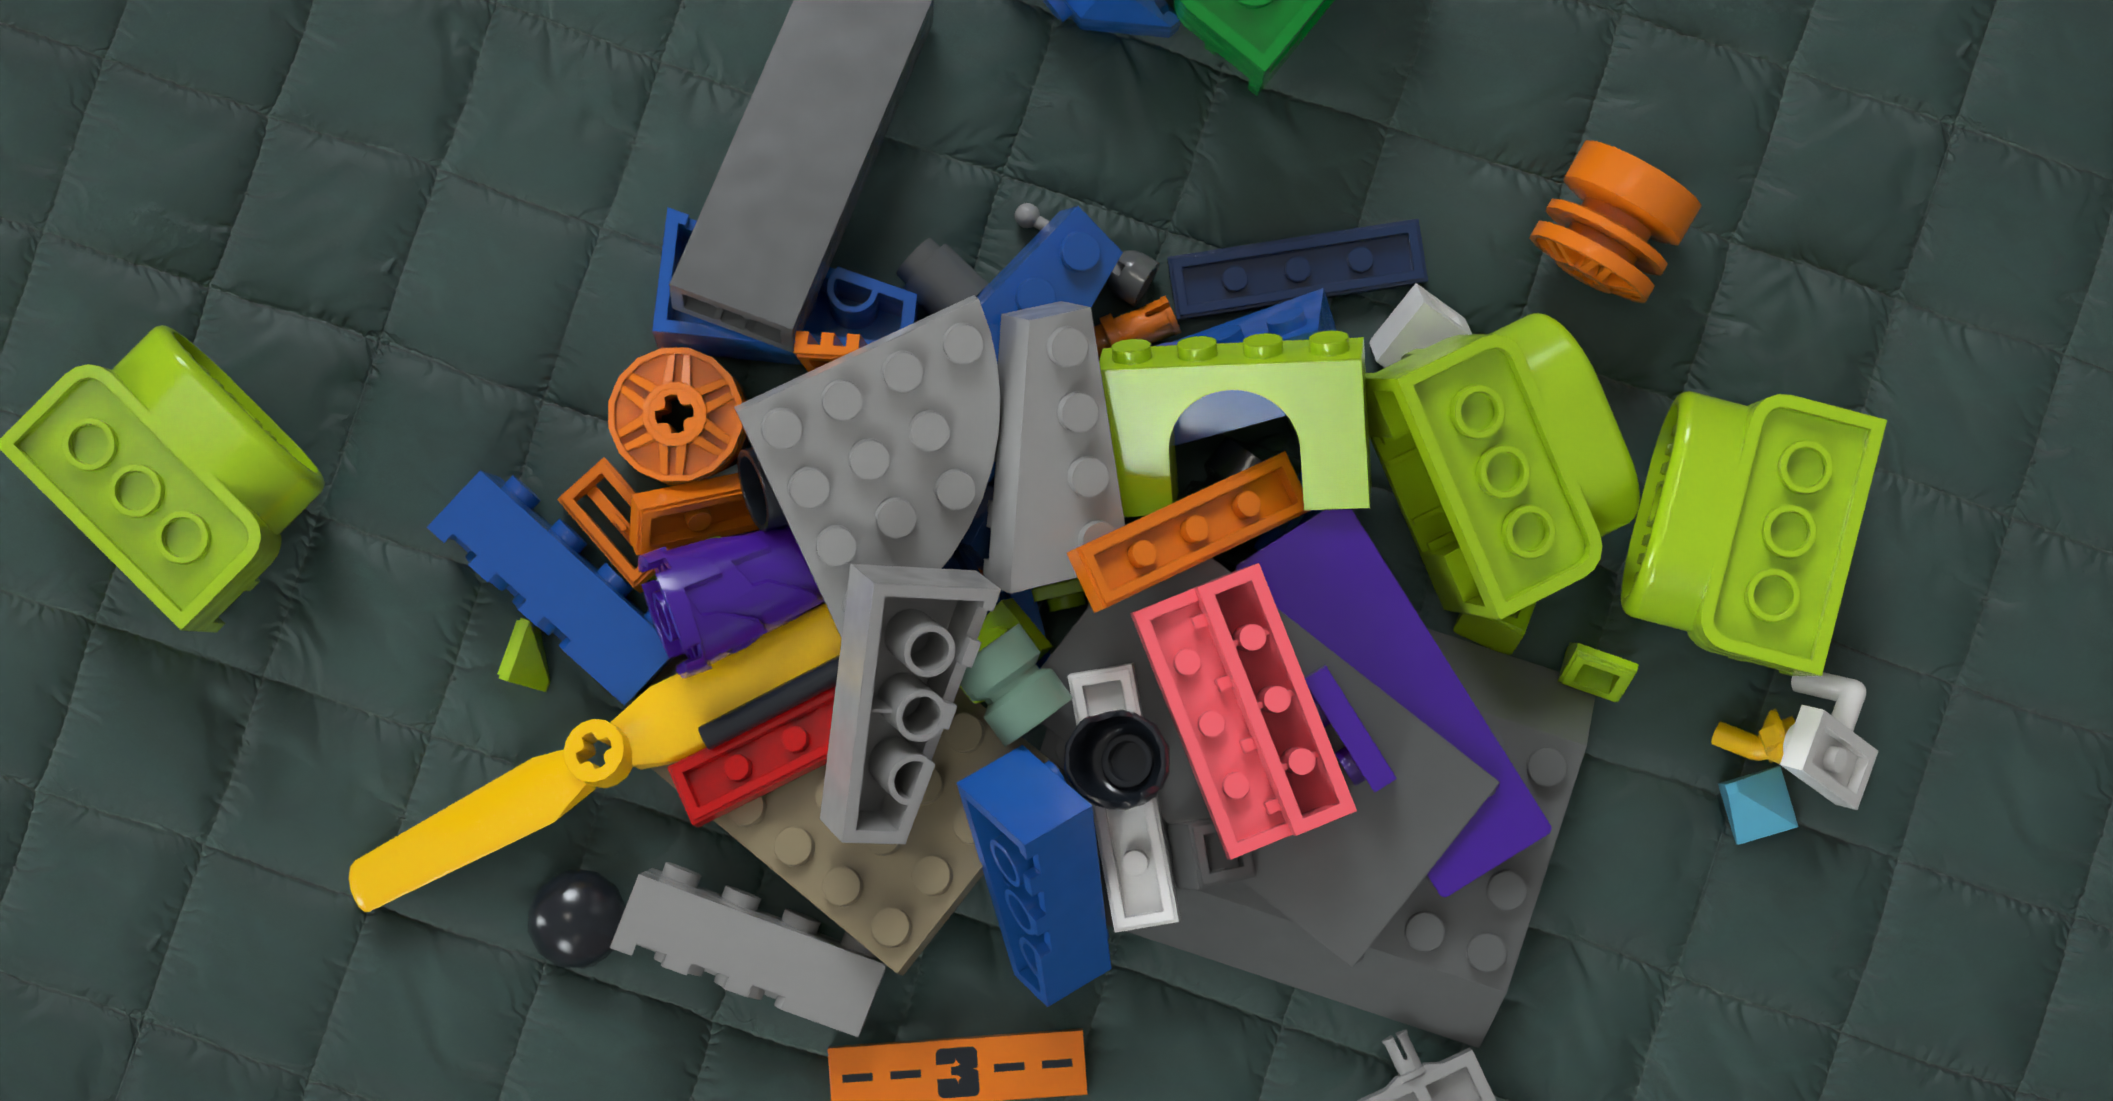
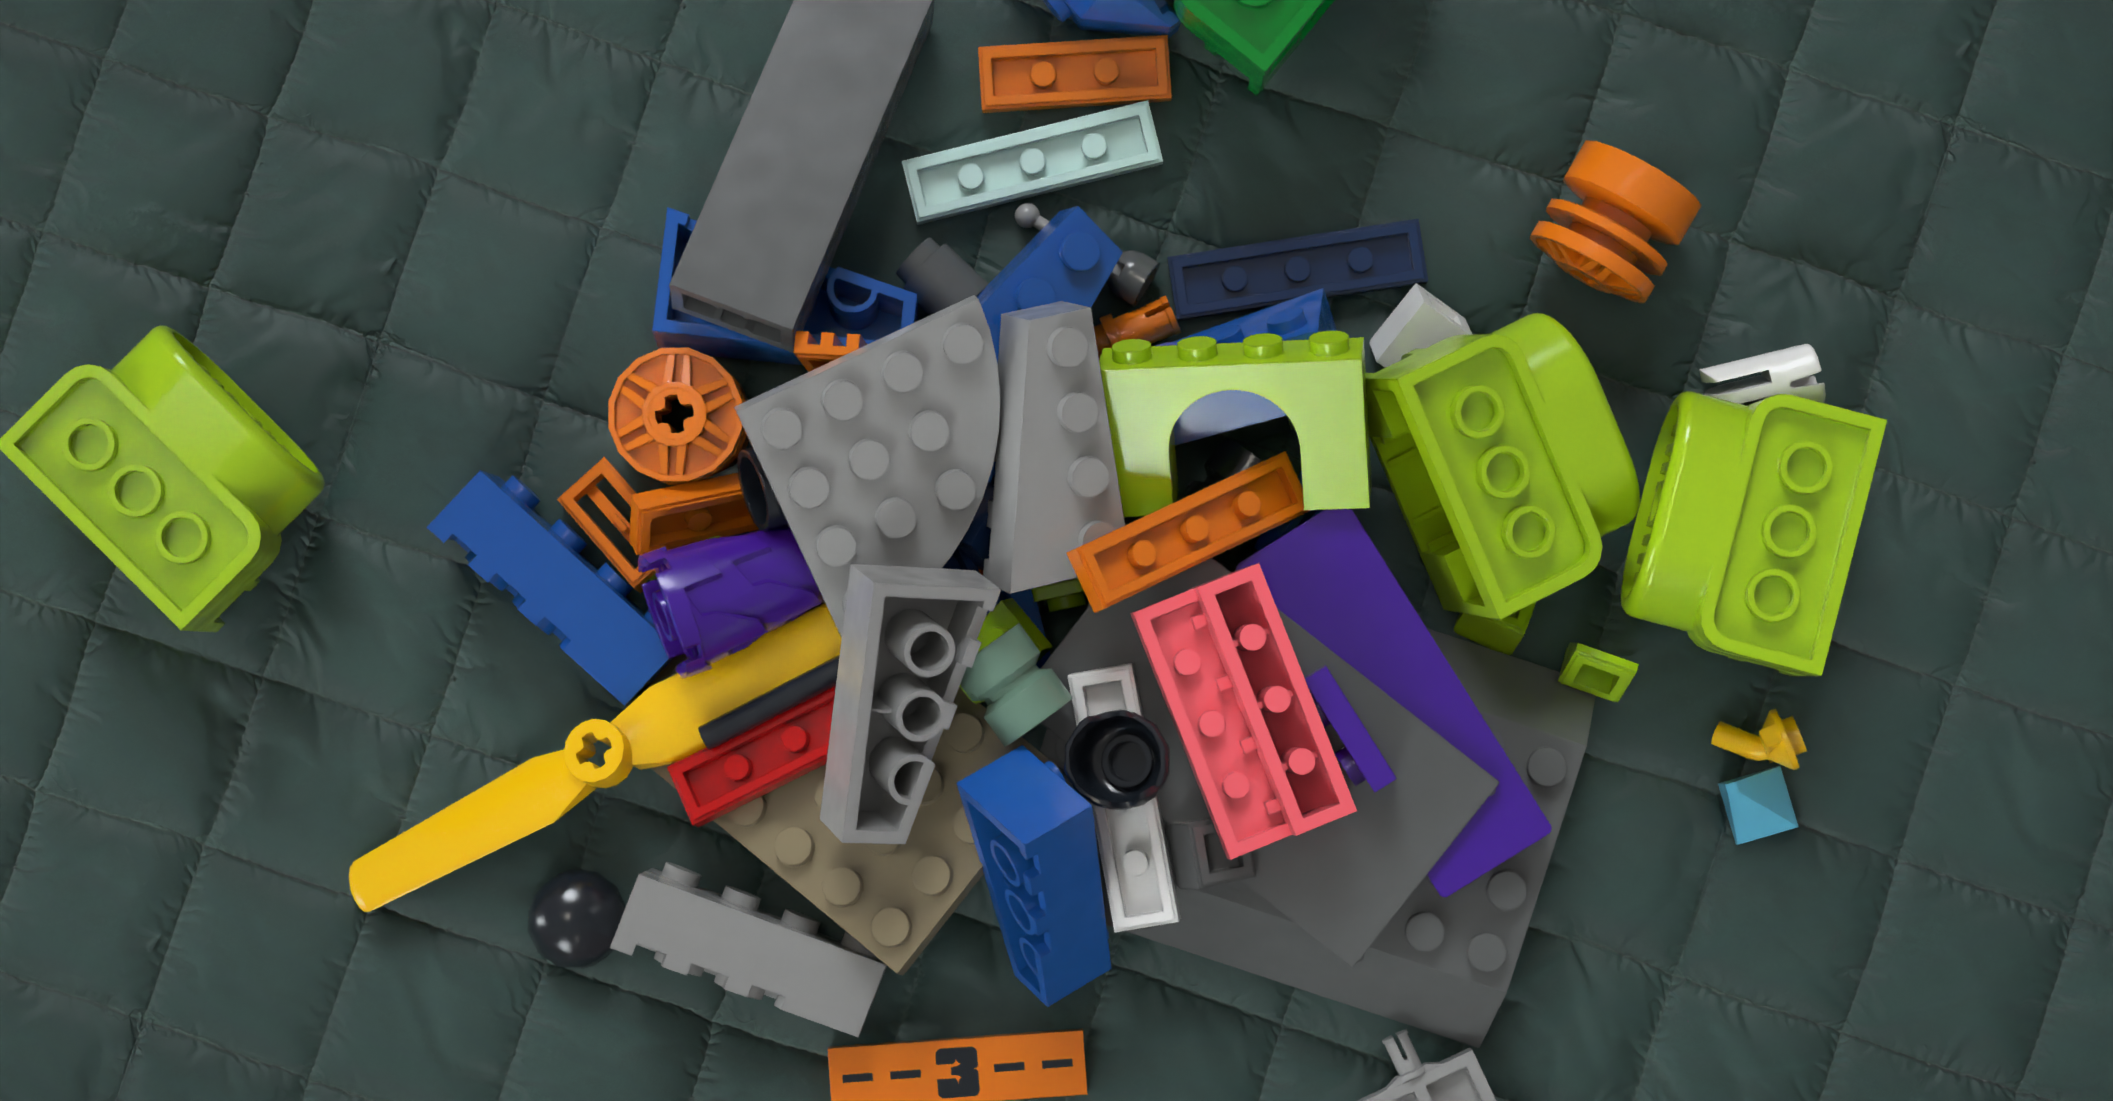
lime slope [497,618,551,692] -> none
white plate [1780,672,1878,810] -> none
none -> light aqua tile [902,100,1163,225]
none -> orange tile [978,35,1172,113]
none -> white arm [1699,344,1826,406]

